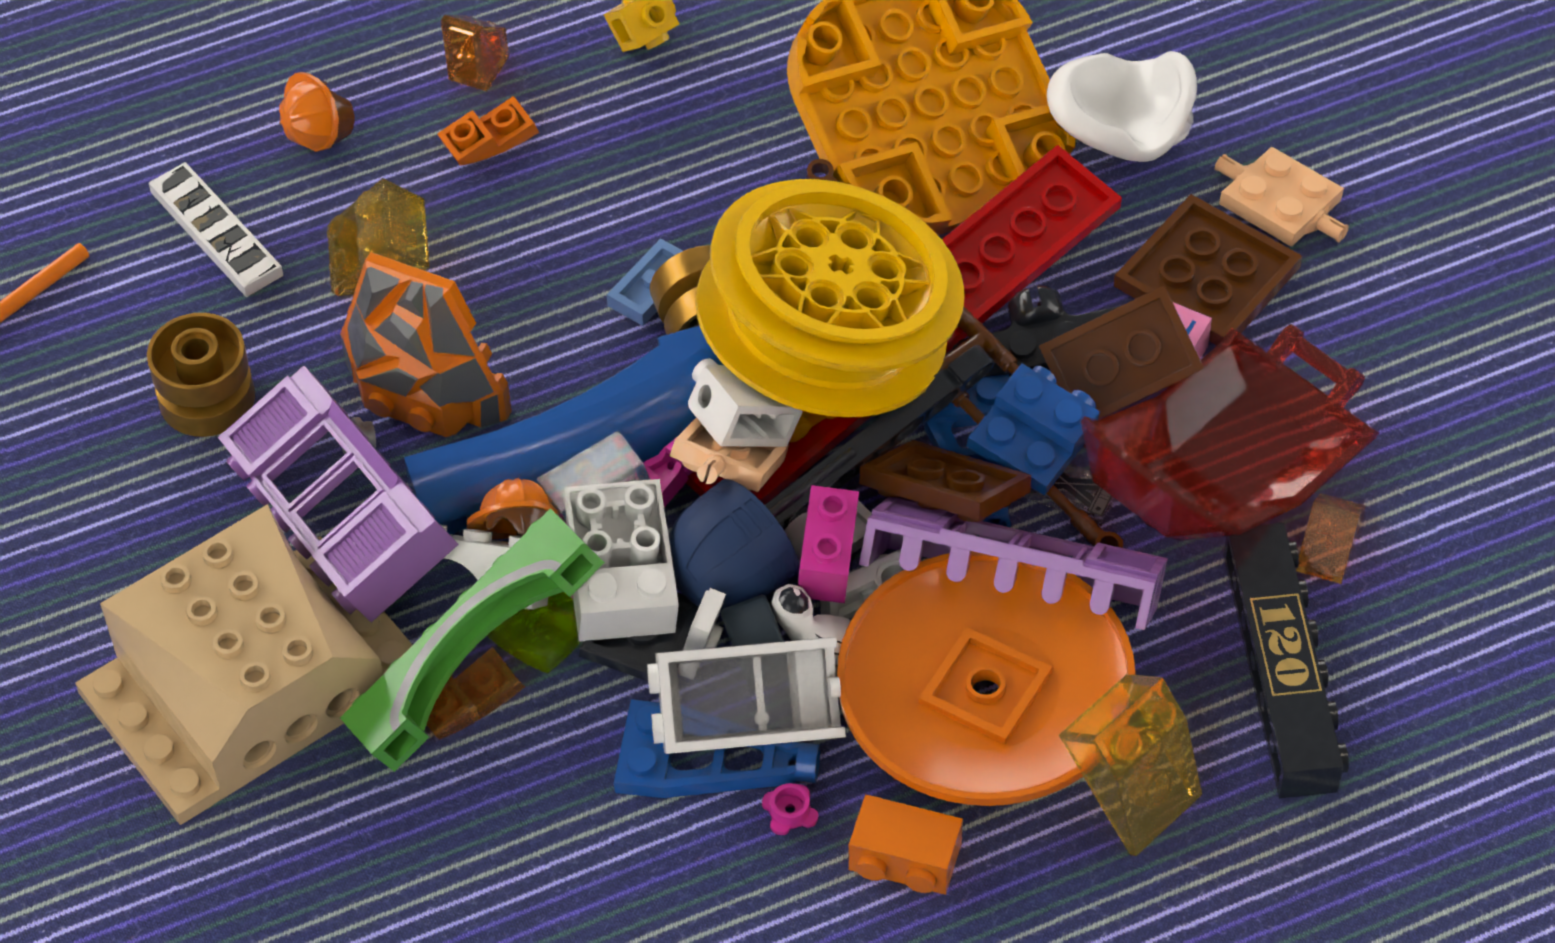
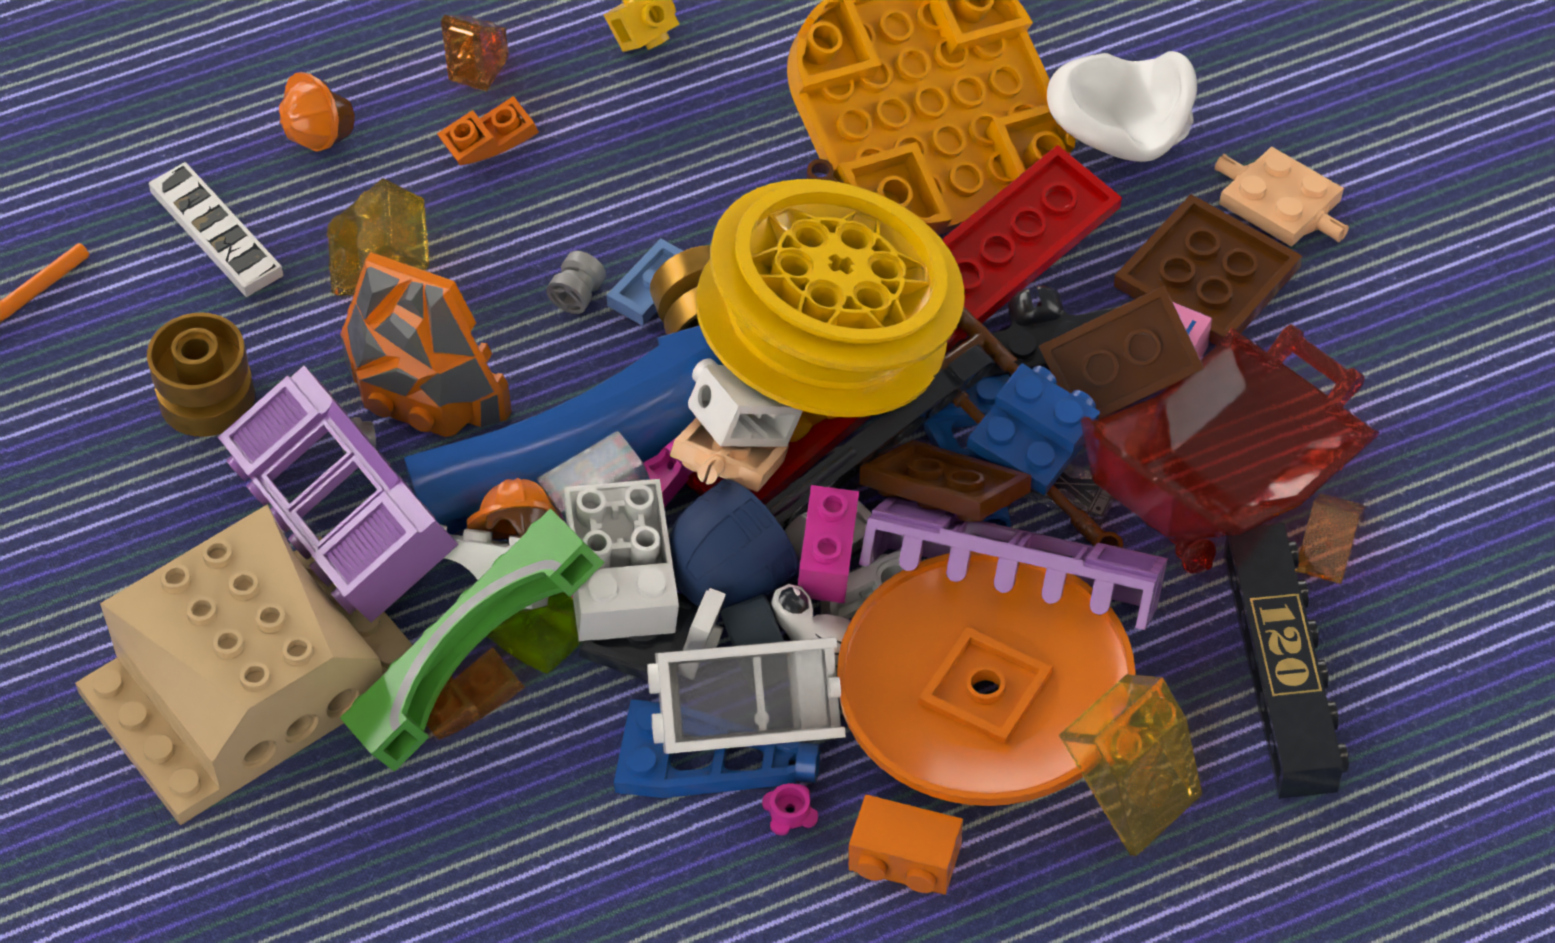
none -> light grey wheel [546,251,606,314]
none -> clear red hair [1168,526,1216,574]

